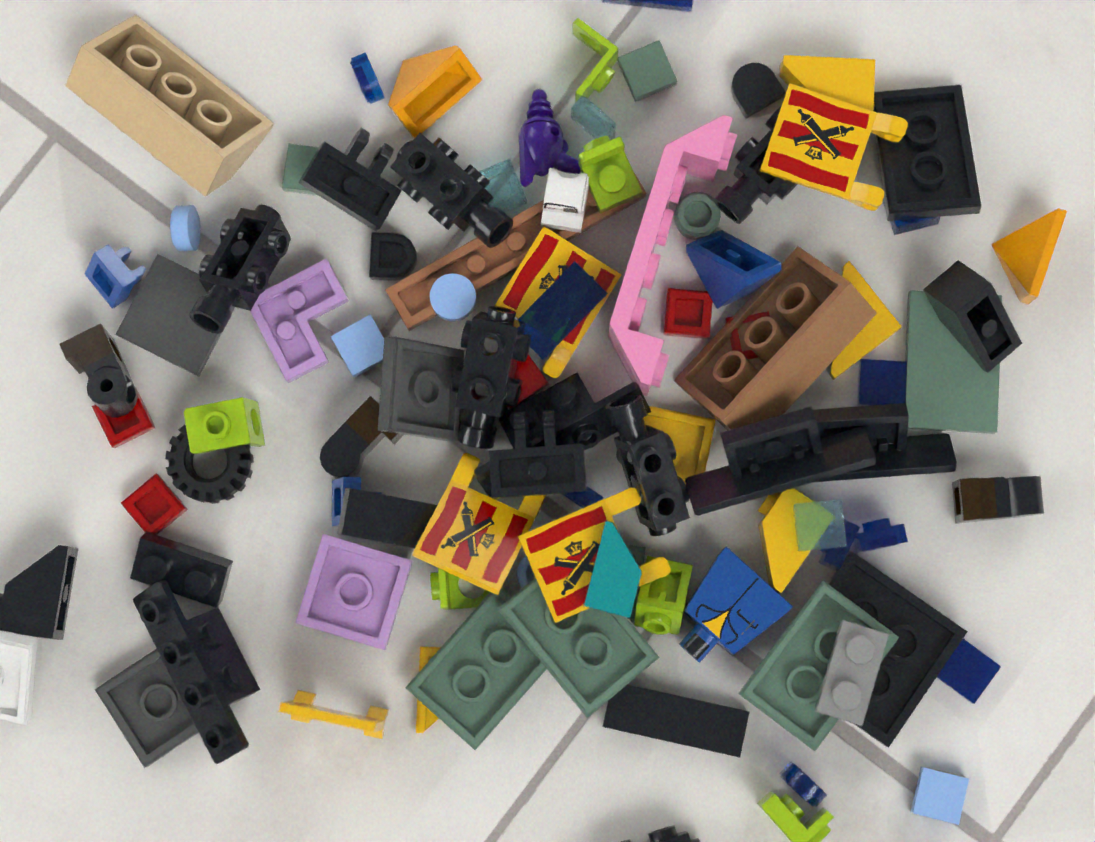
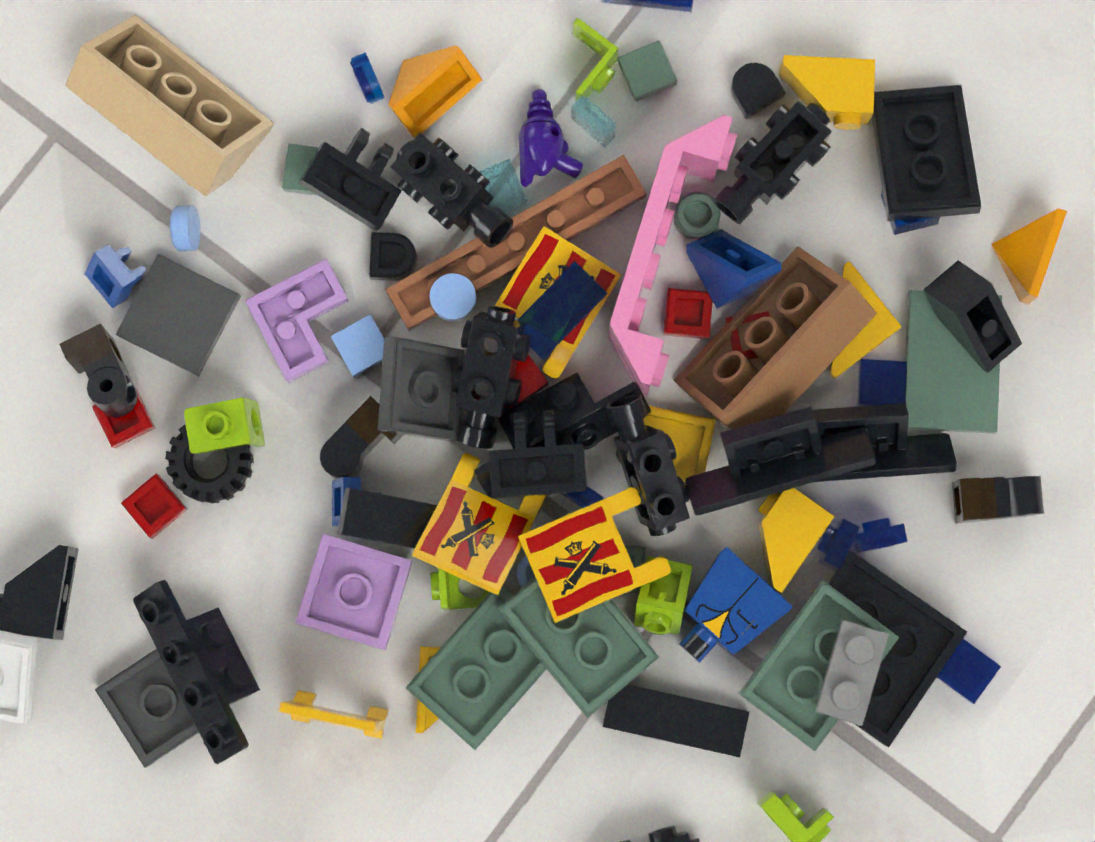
black plate [130,531,233,608] -> none
black brick [189,204,292,334] -> none
white leg [540,168,589,233] -> none
lime bracket [578,136,643,214] -> none
teal tile [584,521,642,618] -> none
flag [760,83,908,211] -> none
clear blue tile [779,762,827,807] -> none
clear light blue tile [793,499,847,552] -> none
light blue tile [911,767,969,825] -> none

